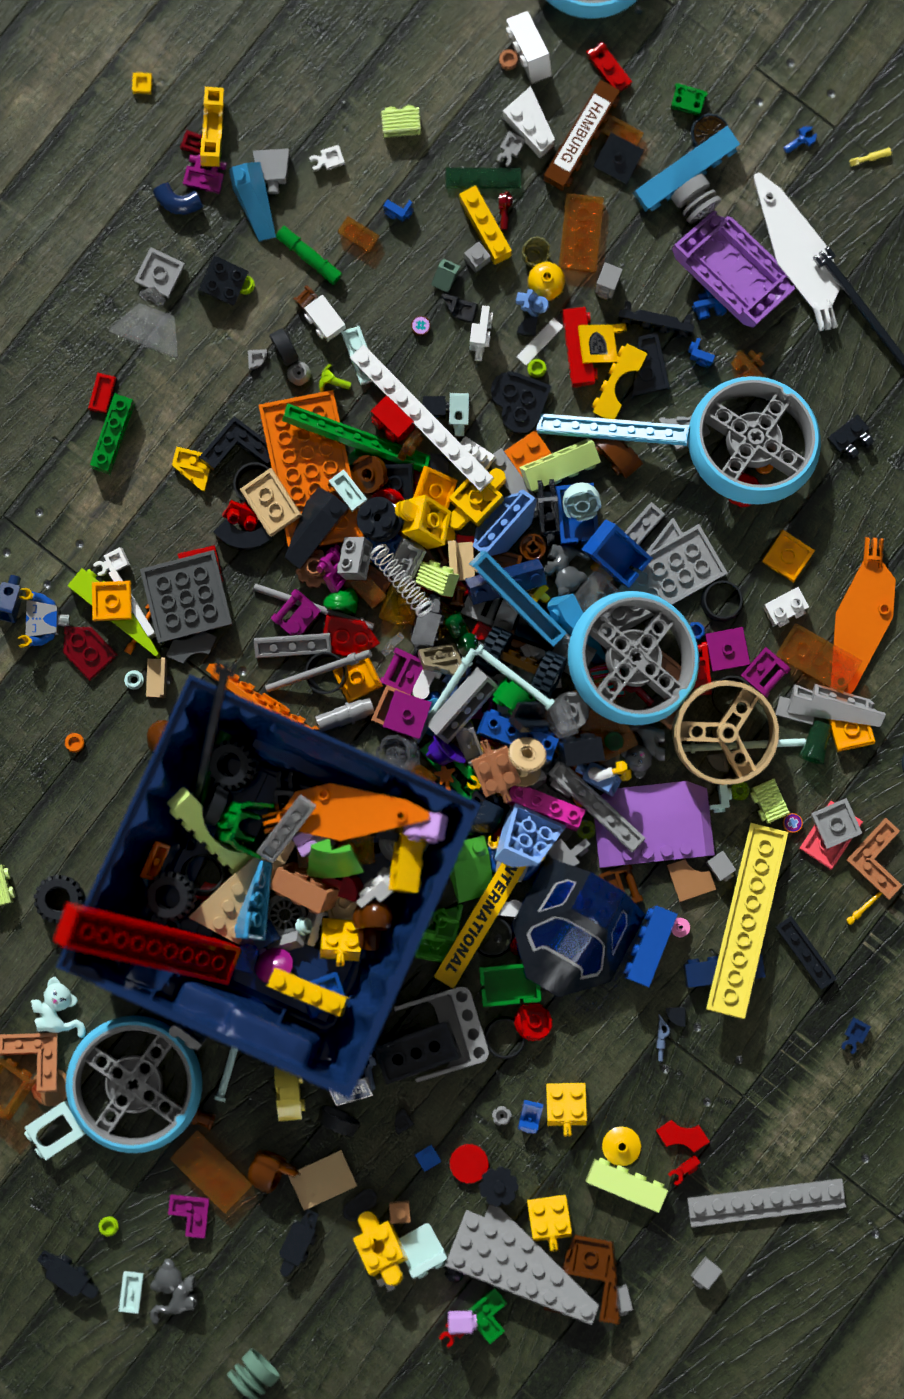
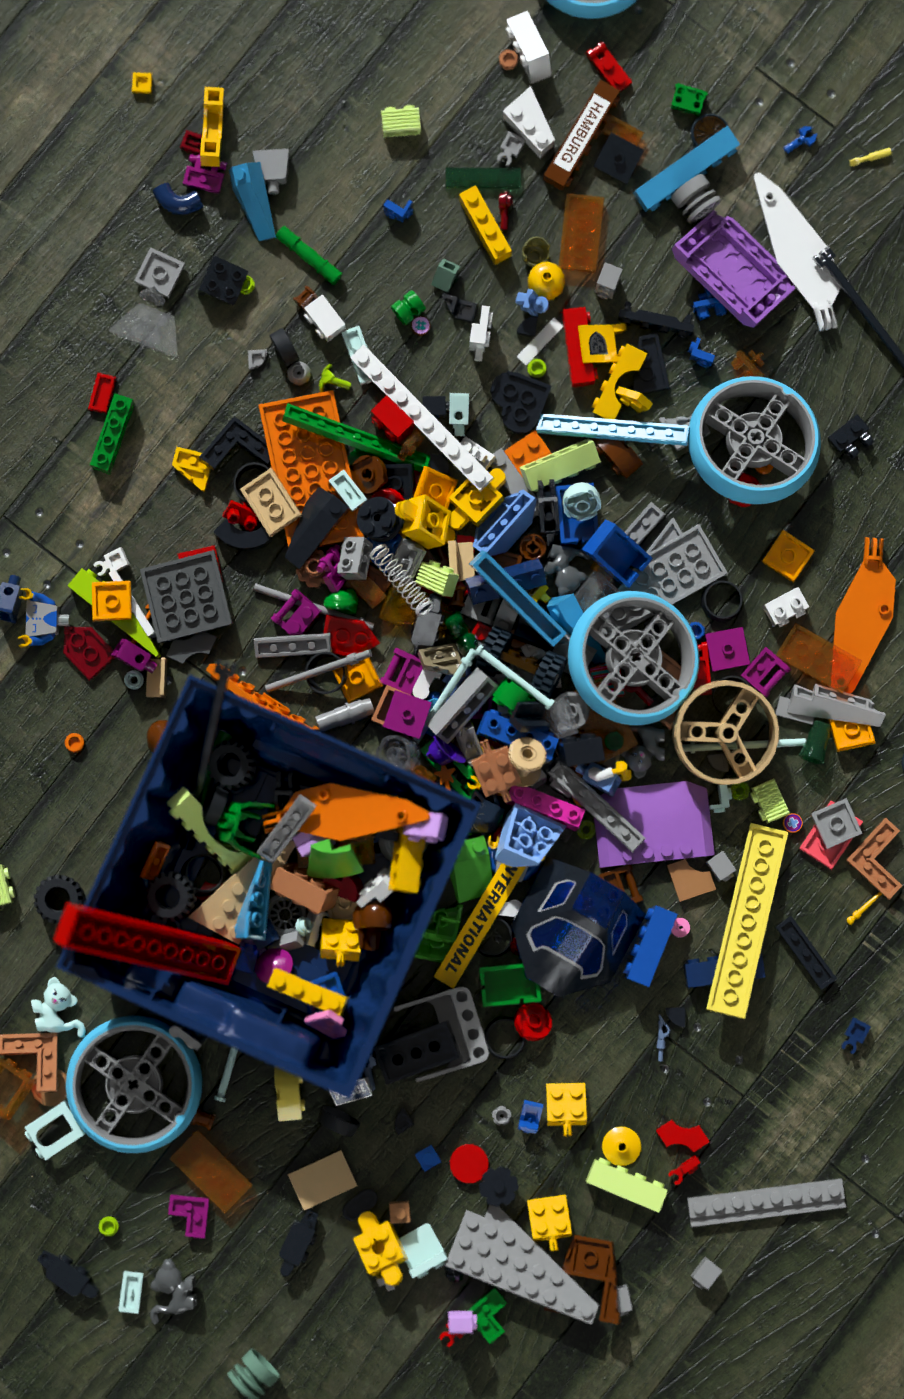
reddish brown piece [248,1150,301,1192] -> none
white plate [309,145,345,171] -> none
clear orange plate [337,216,380,253] -> none
clear tile [381,633,404,656] -> none
light grey brick [464,242,491,273] -> none
light grey brick [547,838,590,866] -> none
none -> magenta torso [111,639,157,674]
none -> bright pink tile [304,1010,347,1039]
none -> green wheel [390,290,426,326]
none -> yellow wing [615,386,653,413]

